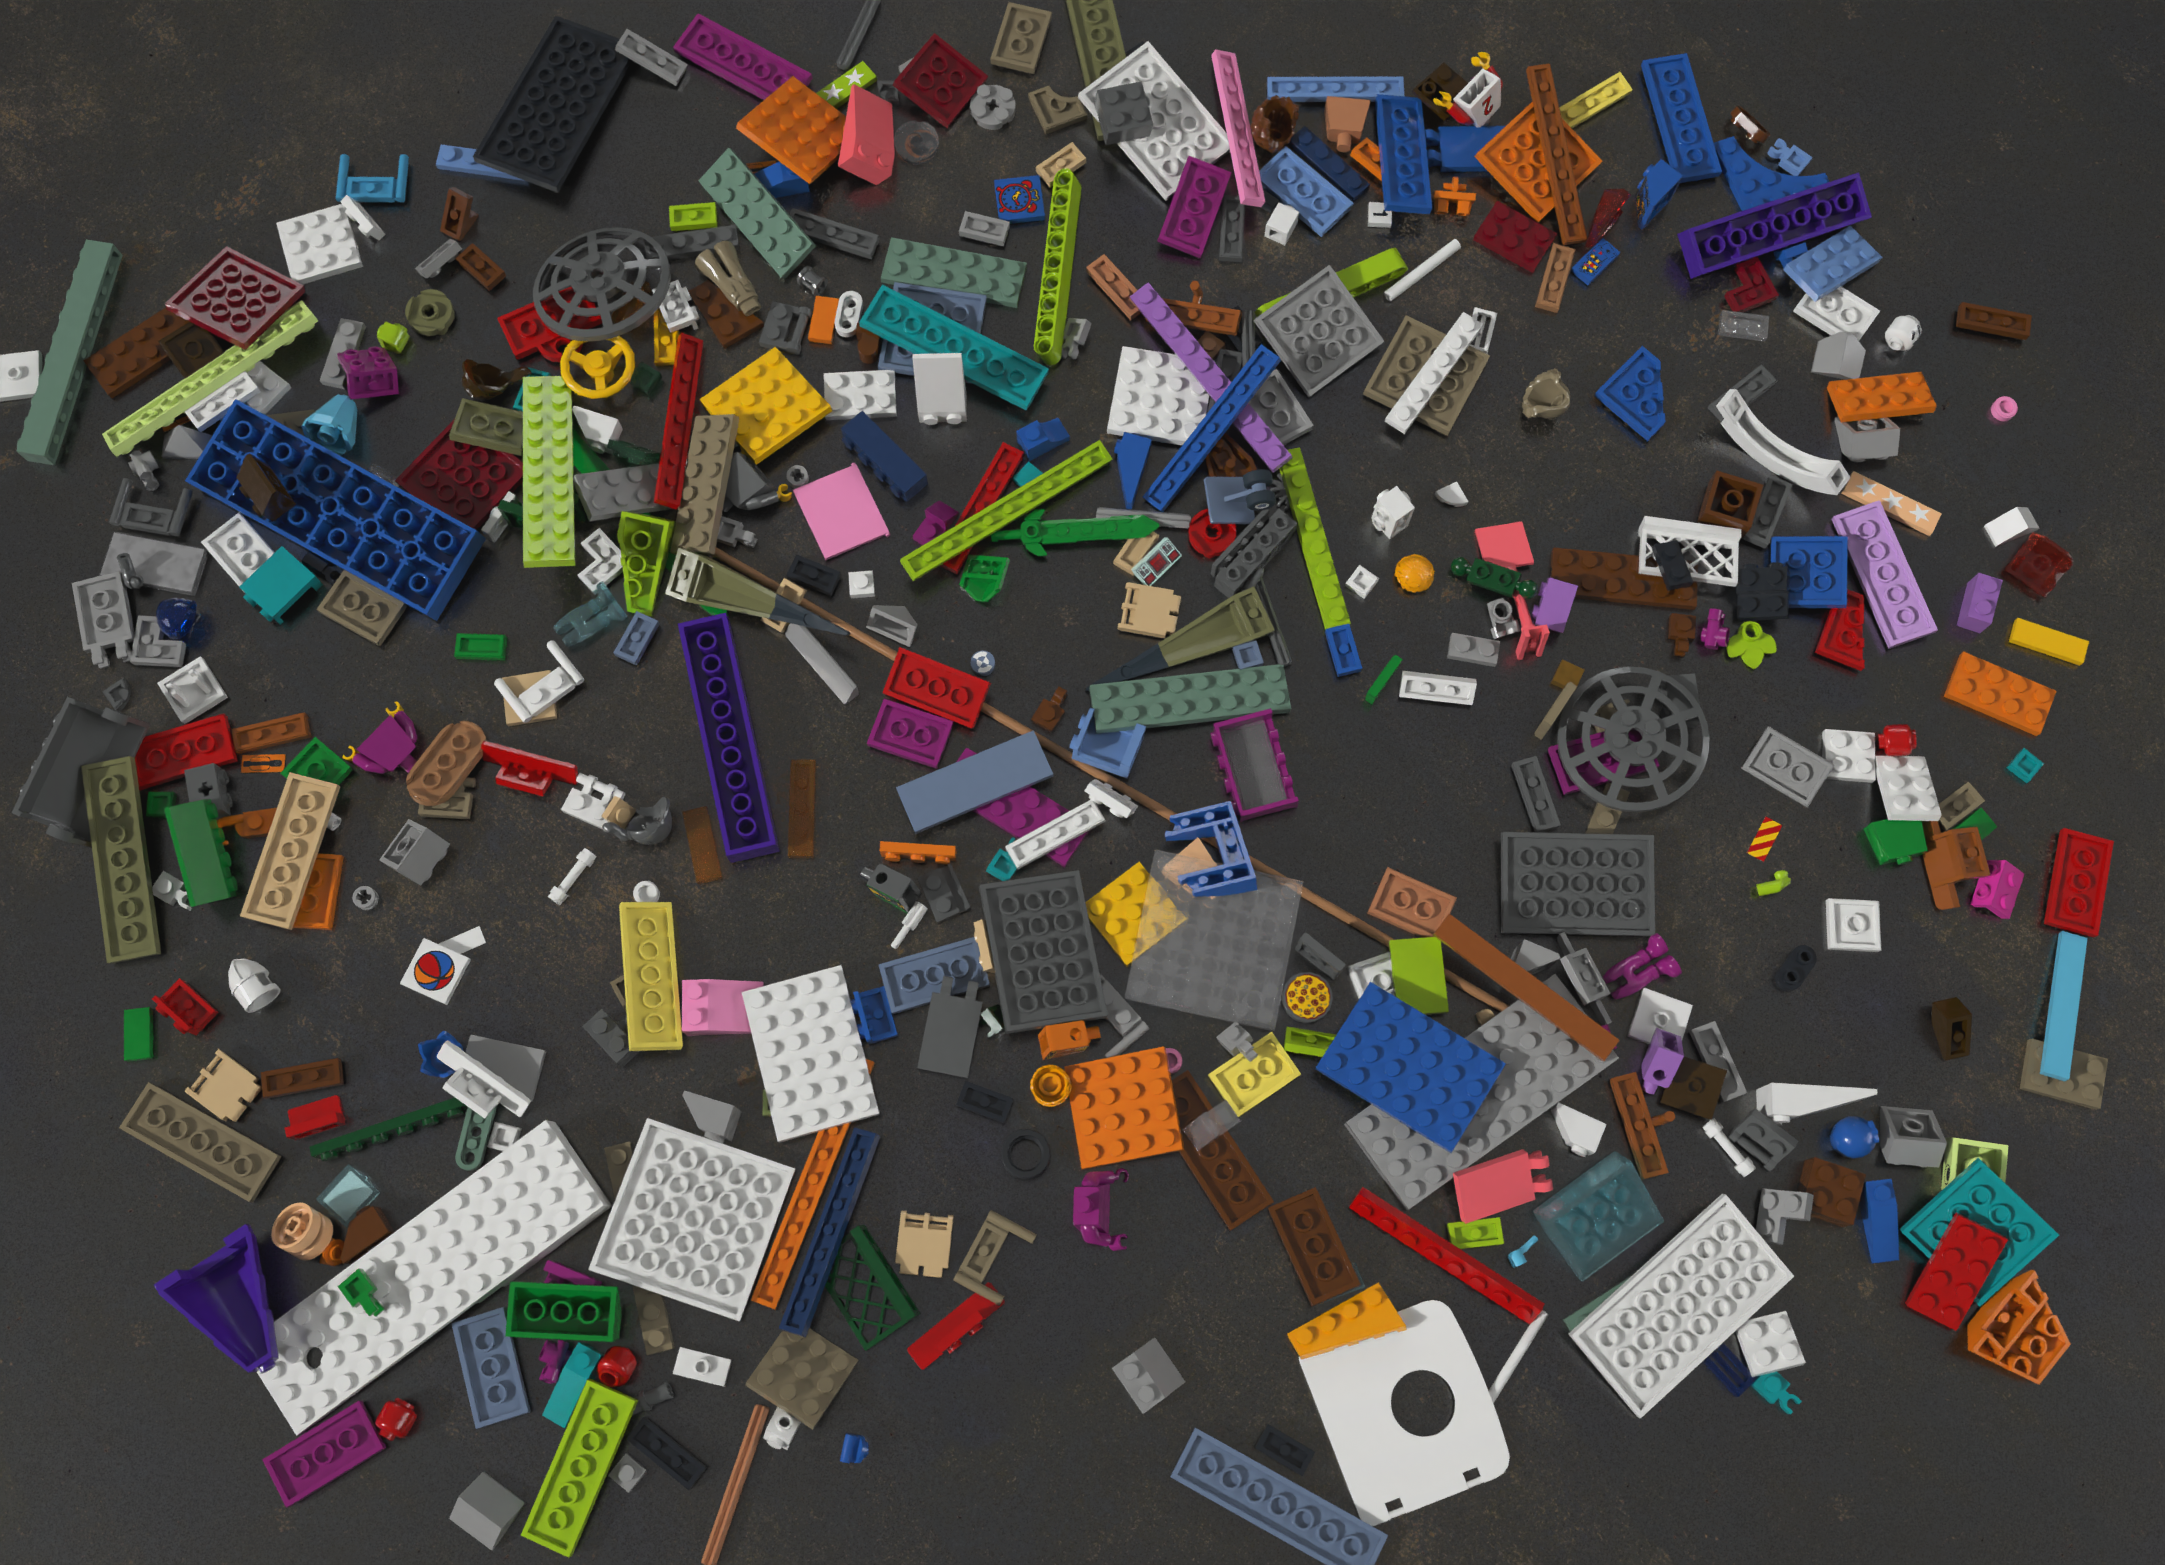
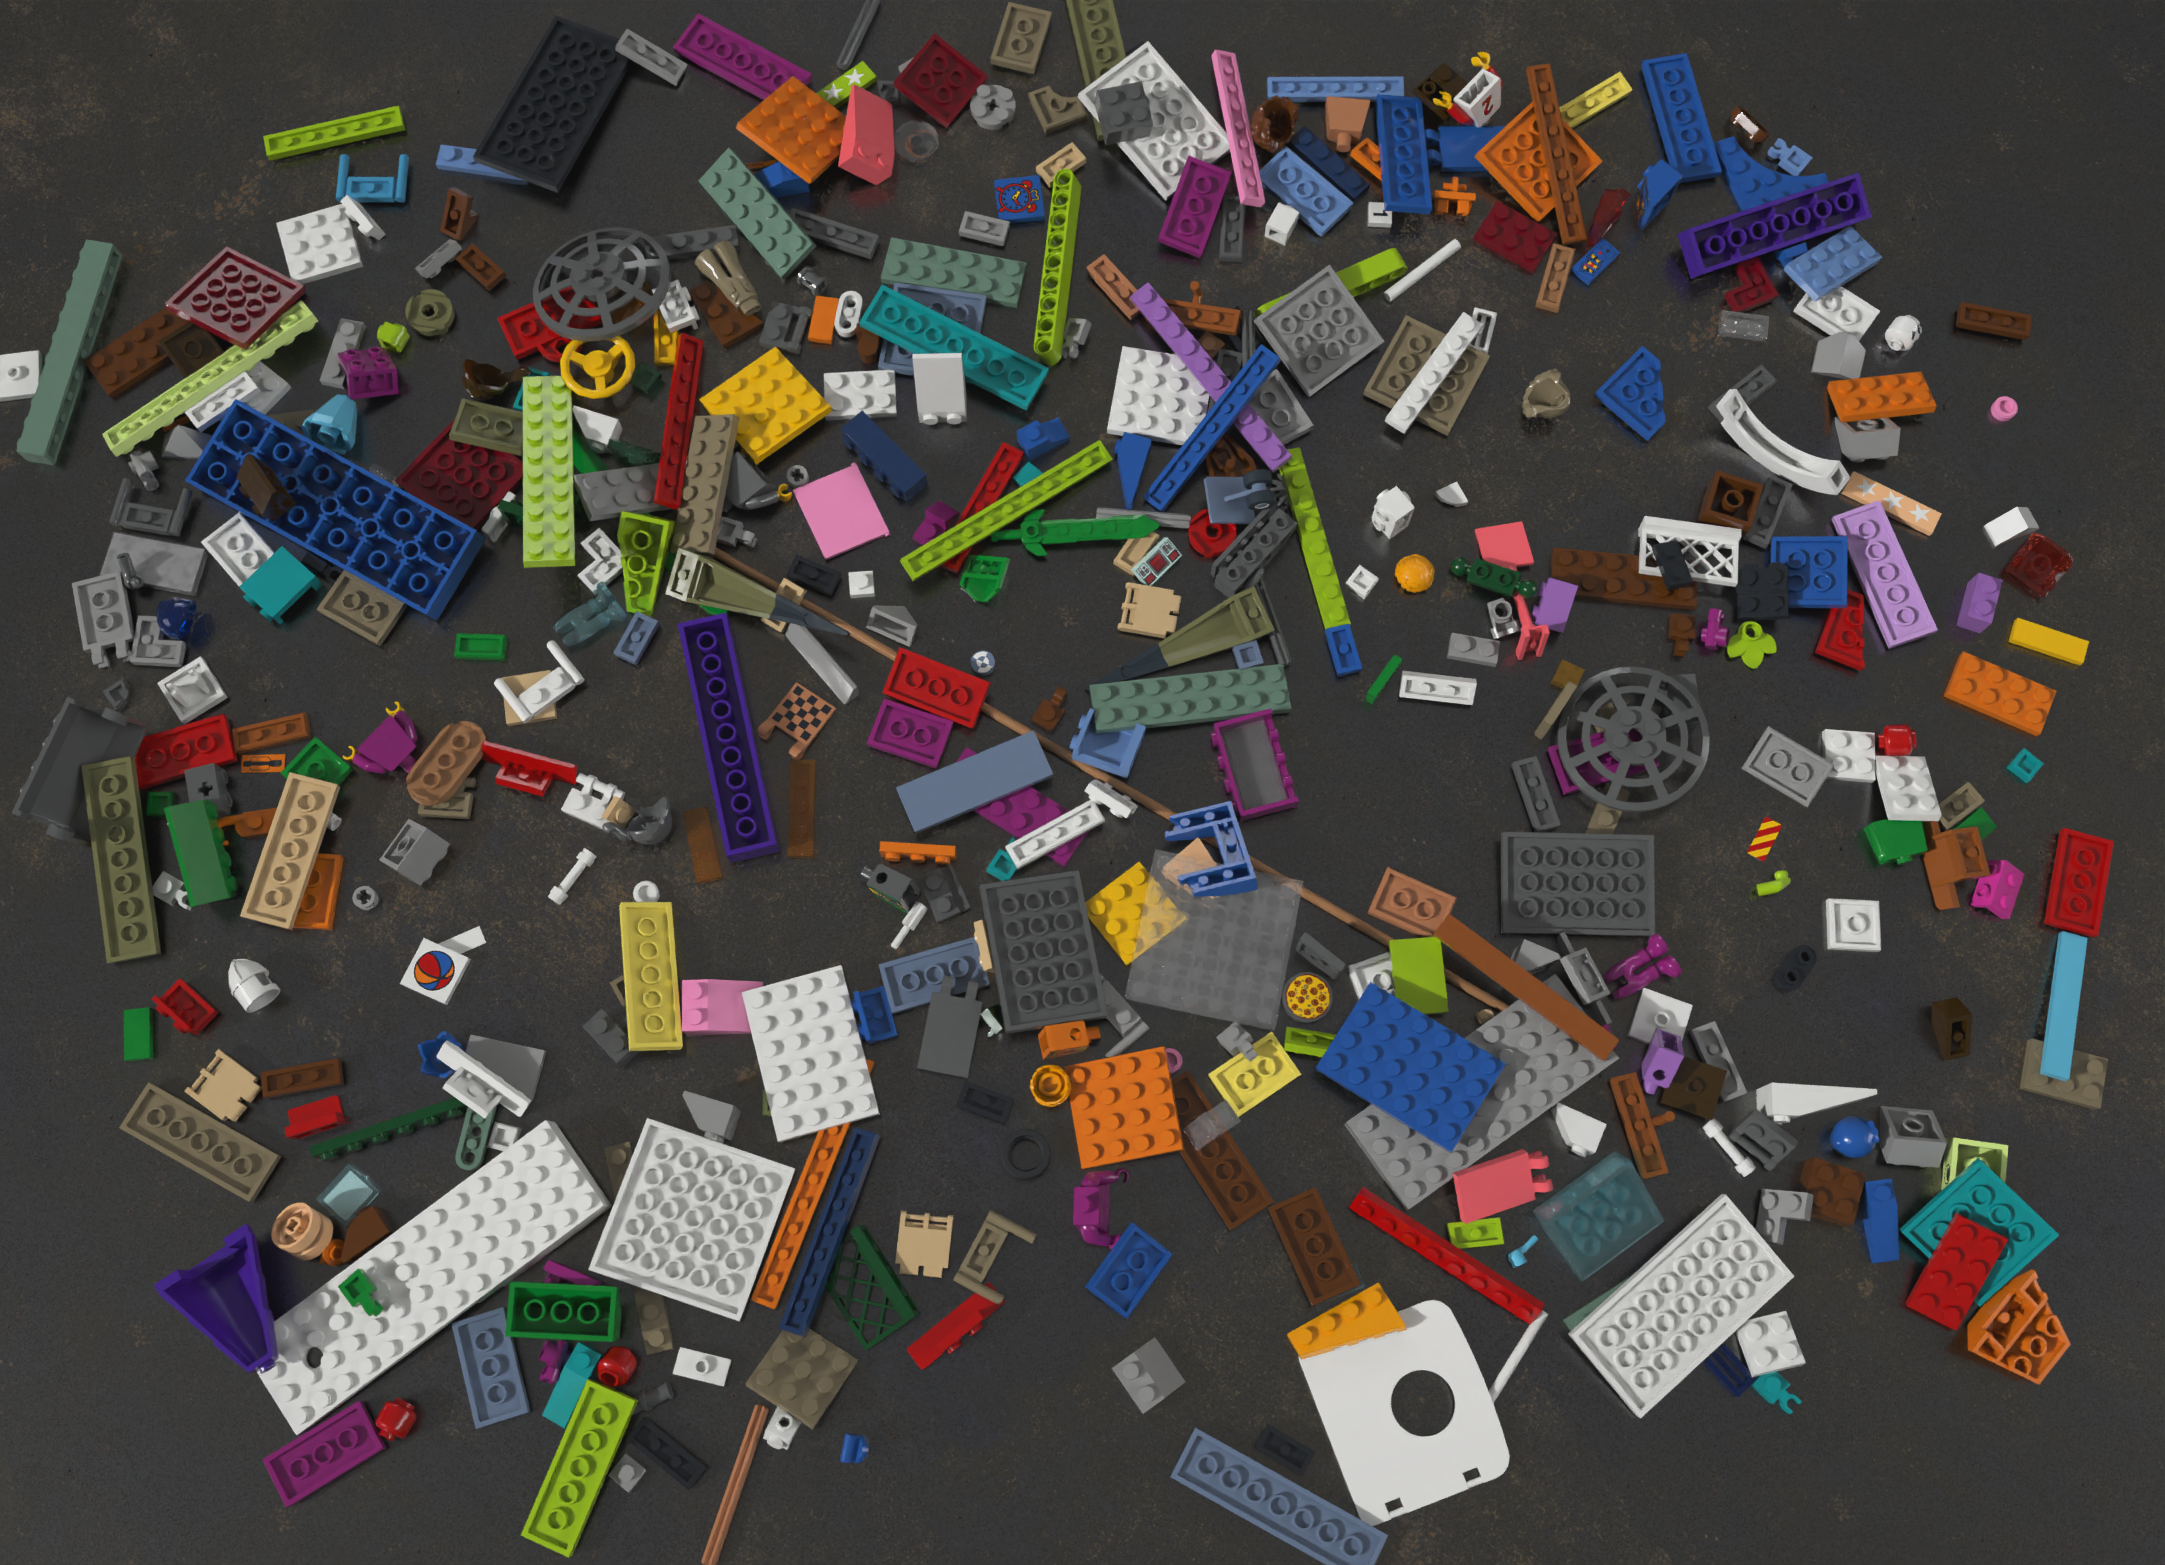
light grey slope [449,1472,526,1550] -> none
lime plate [669,202,718,231] -> none
none -> lime plate [263,106,405,161]
none -> nougat flag [757,682,836,761]
none -> blue tile [1085,1222,1173,1319]

